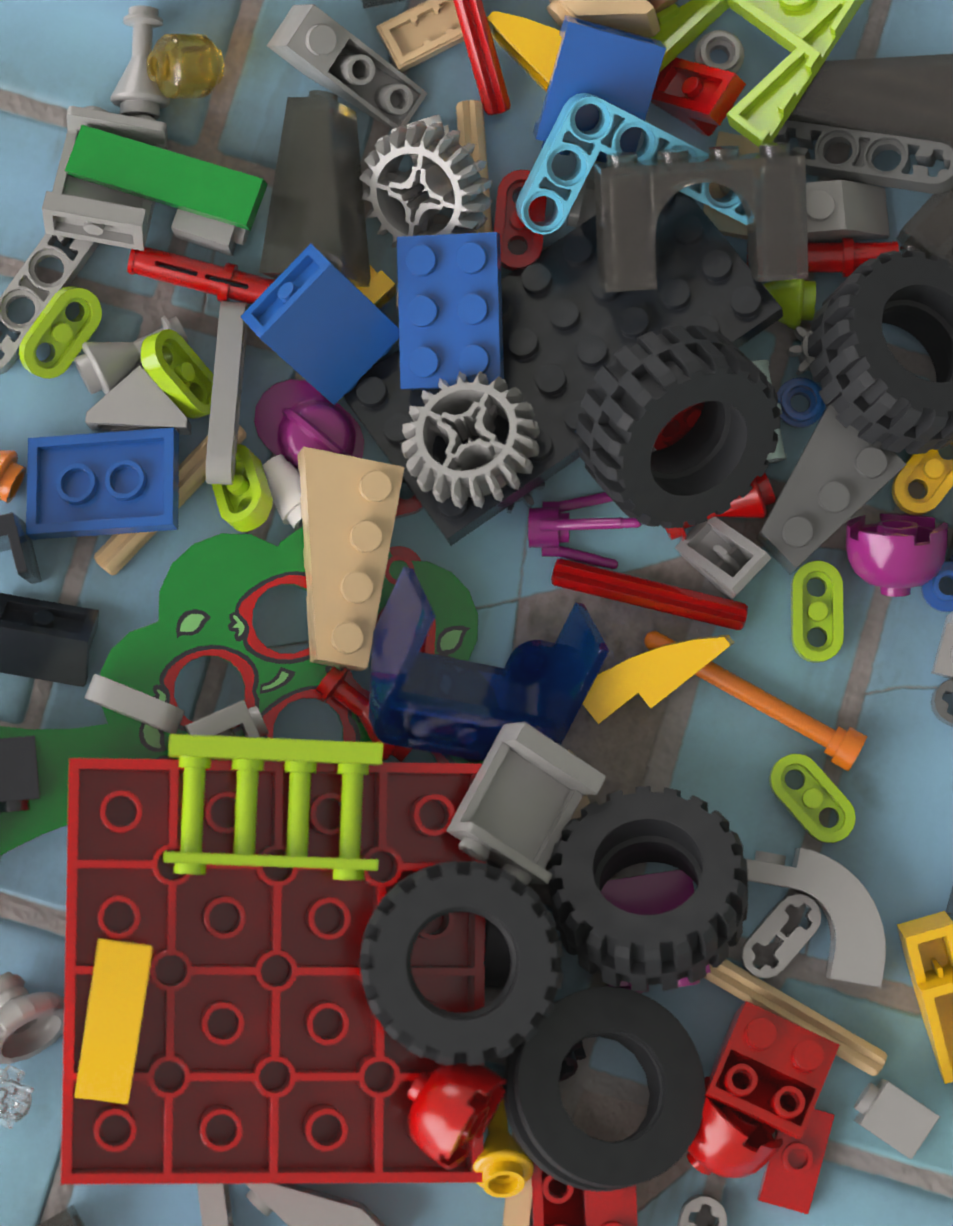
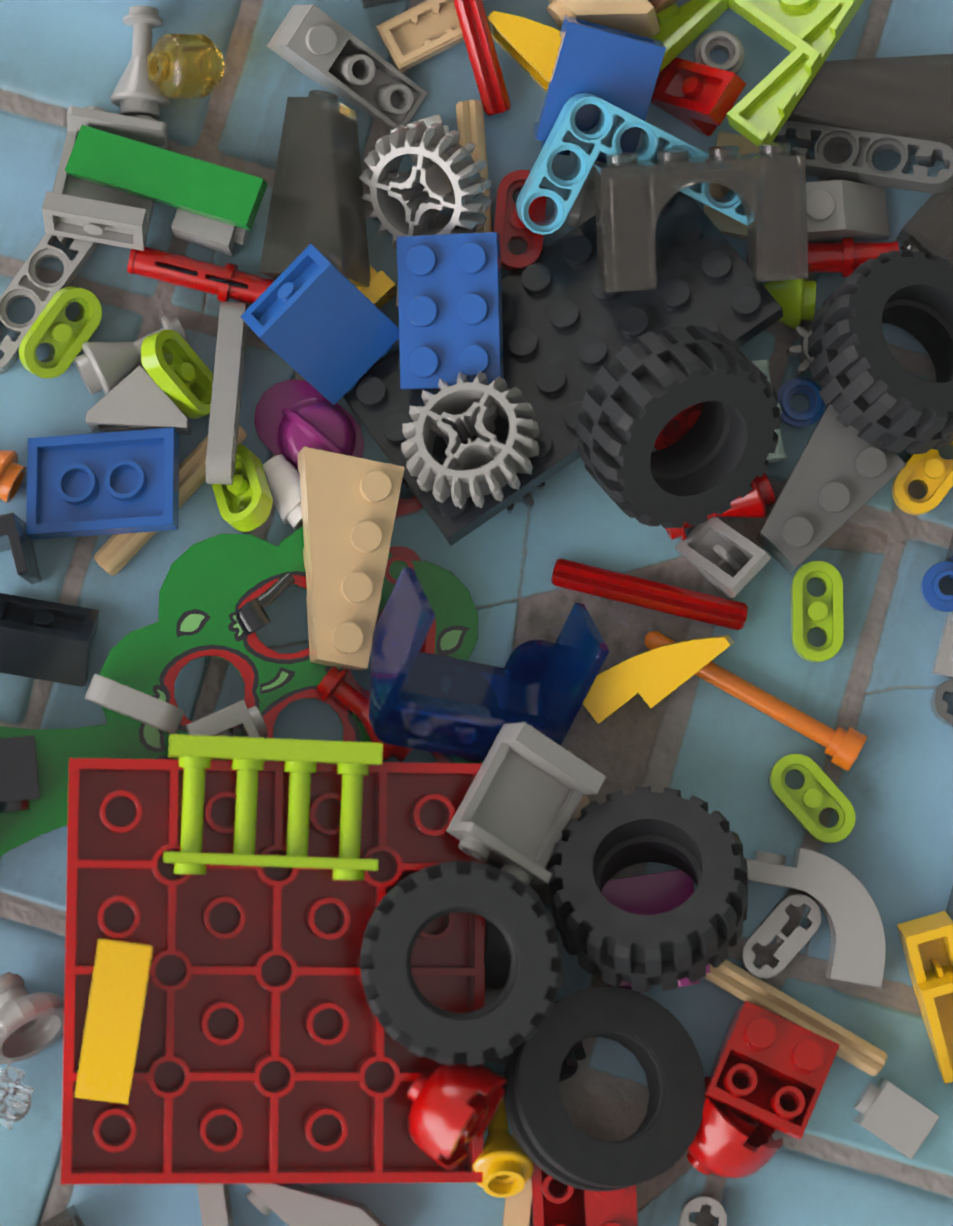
magenta plant [528,492,642,569] -> none
red plate [757,1108,835,1215] -> none
magenta cylinder [846,513,948,597] -> none
none -> black hand [236,572,295,635]

